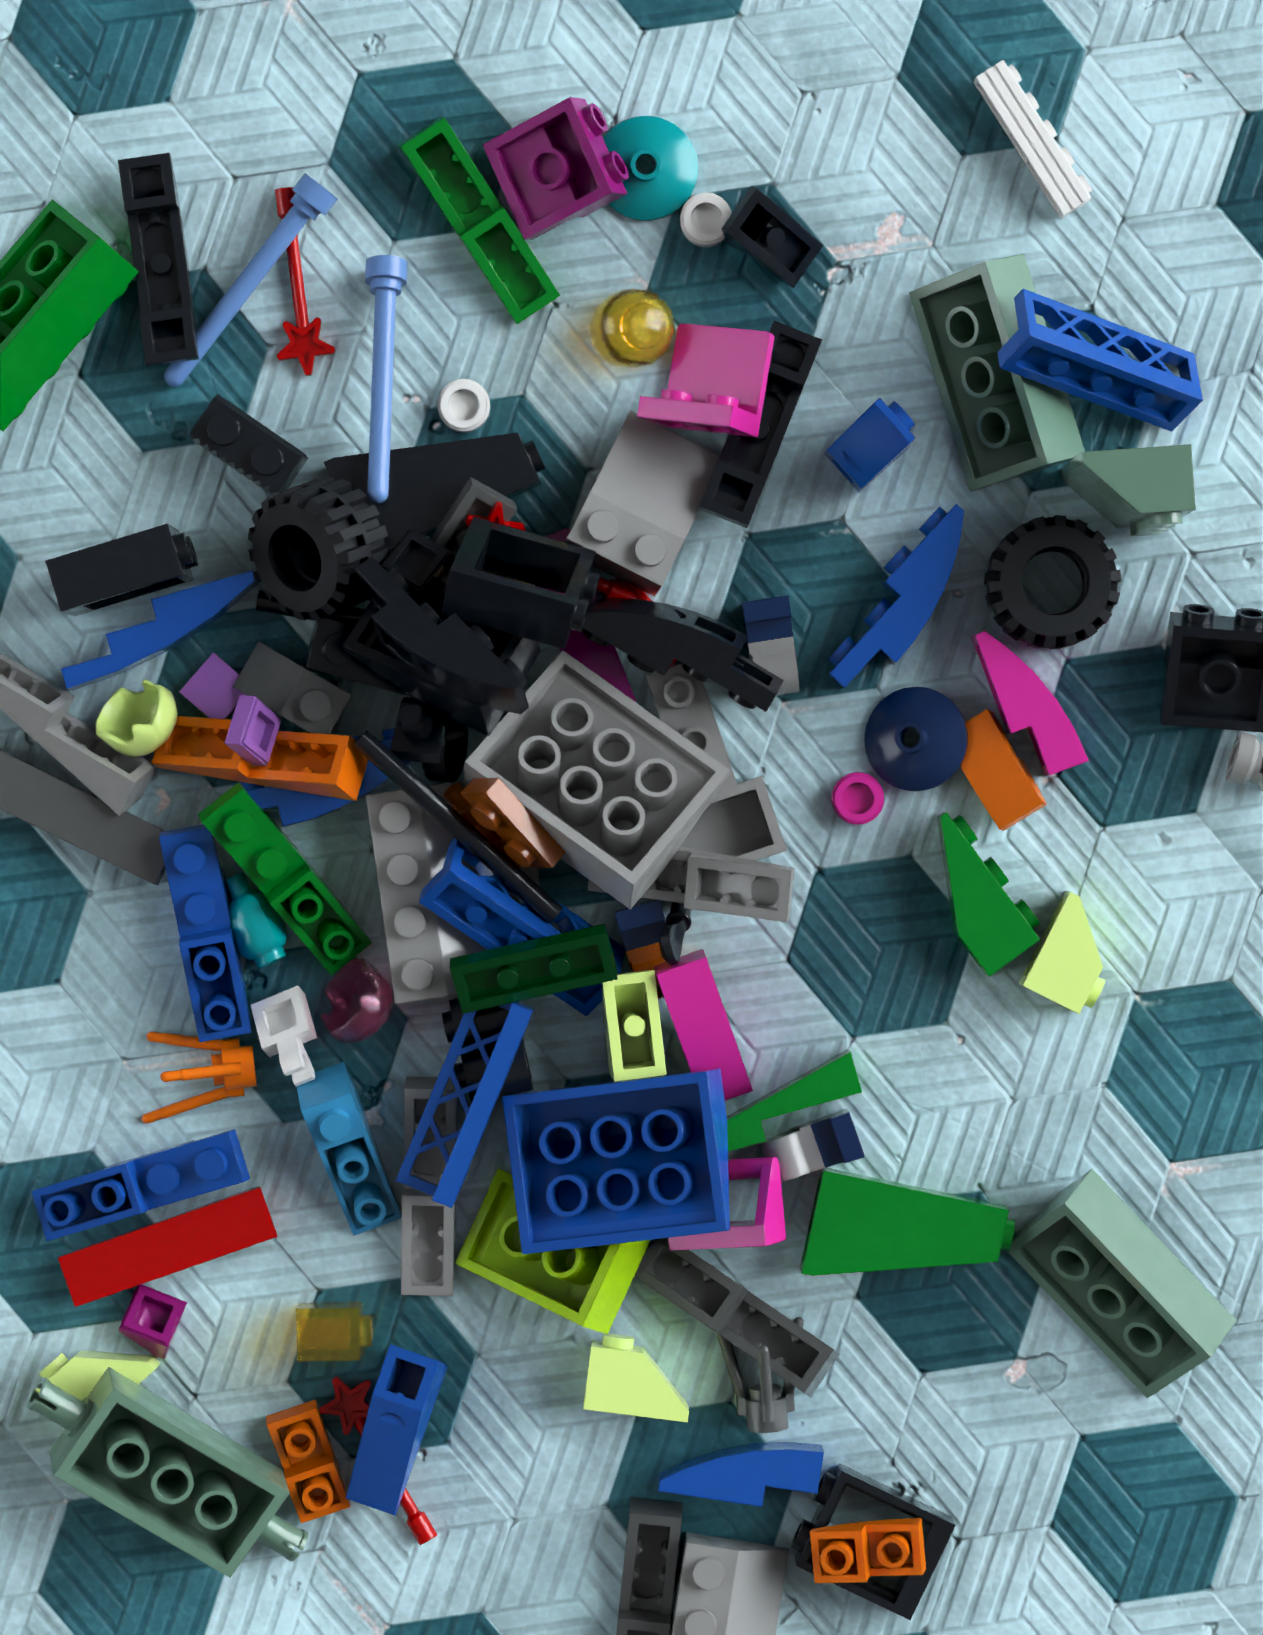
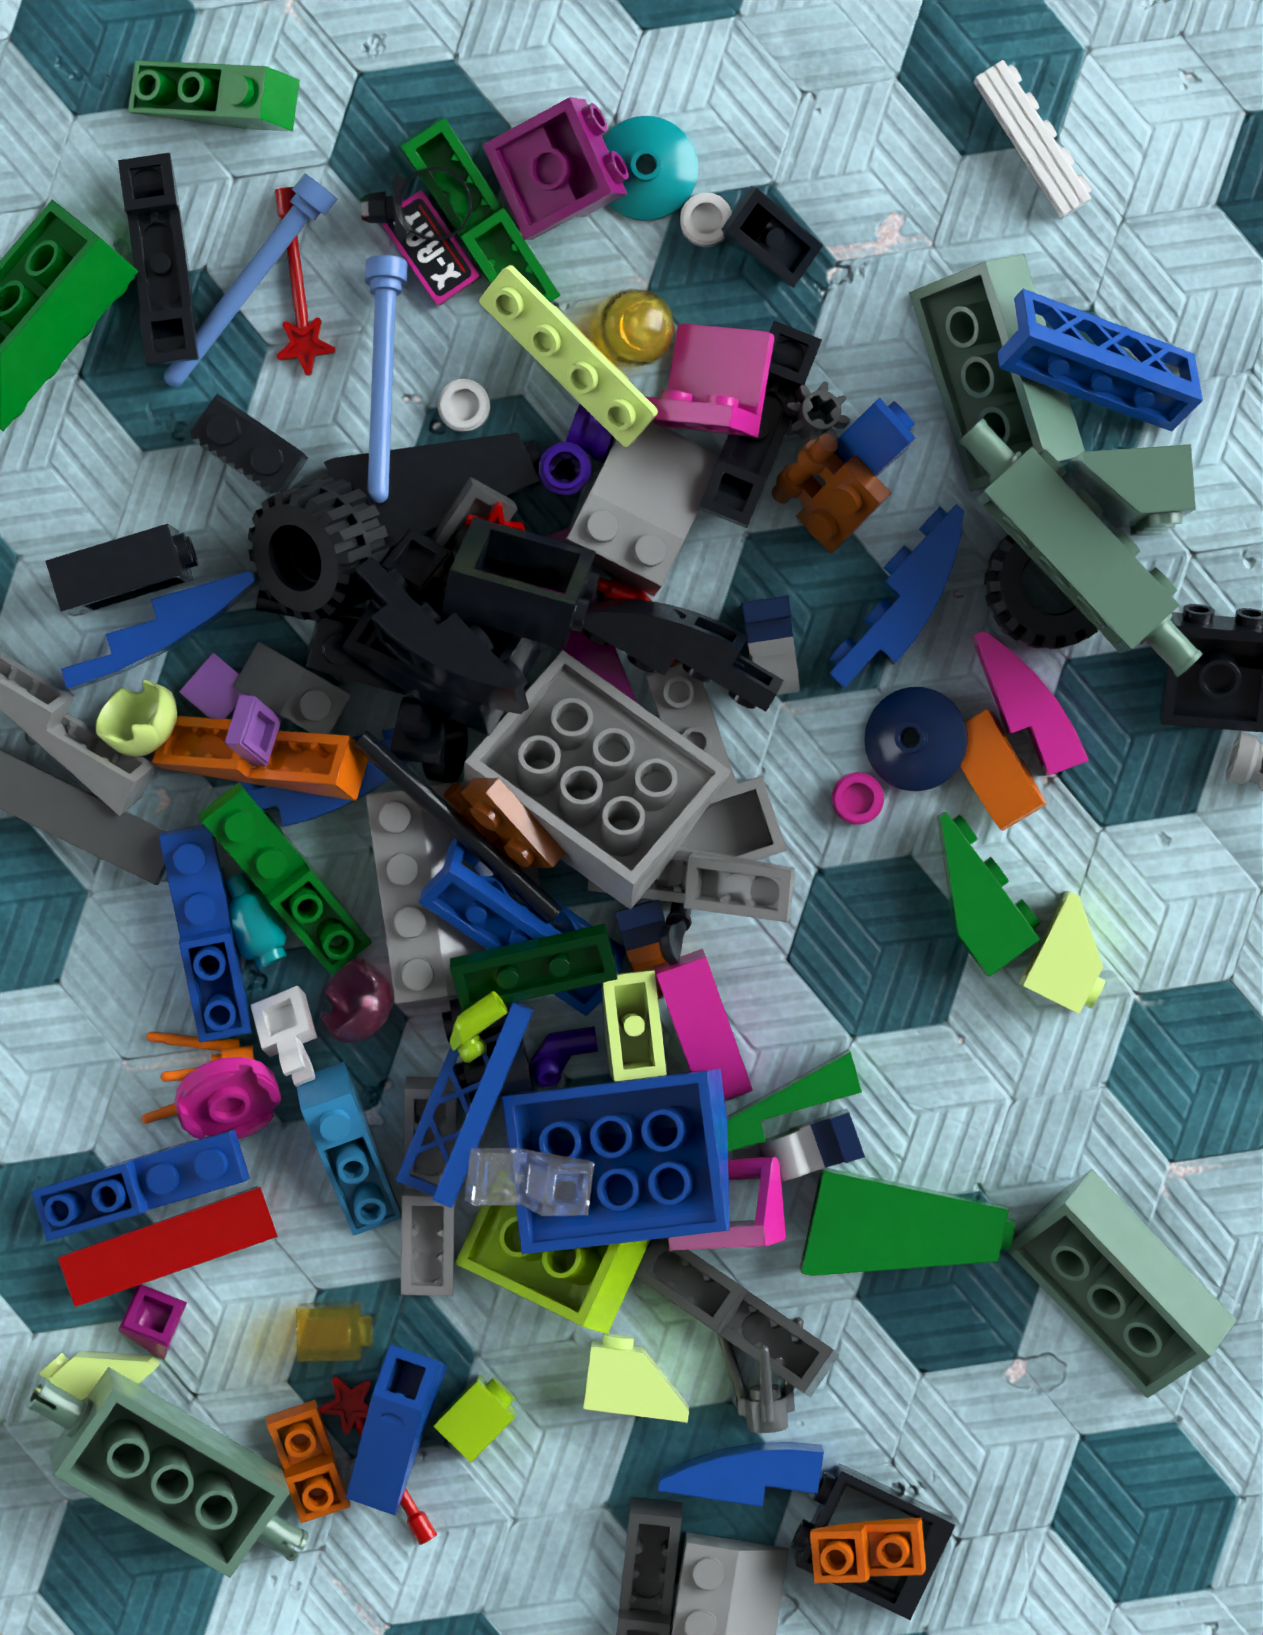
none -> green slope [128,60,300,132]
none -> dark pink tile [174,1057,281,1139]
none -> black piece [360,166,473,242]
none -> tile [381,189,481,307]
none -> lime brick [433,1375,516,1463]
none -> lime arm [450,991,508,1063]
none -> clear slope [465,1148,594,1216]
none -> yellowish green bracket [479,265,658,447]
none -> dark purple arm [530,1026,598,1087]
none -> dark purple cone [539,442,591,495]
none -> dark purple wheel [566,404,614,463]
none -> dark orange plate [771,433,892,554]
none -> dark grey gear [782,382,851,444]
none -> sand green brick [958,419,1203,677]

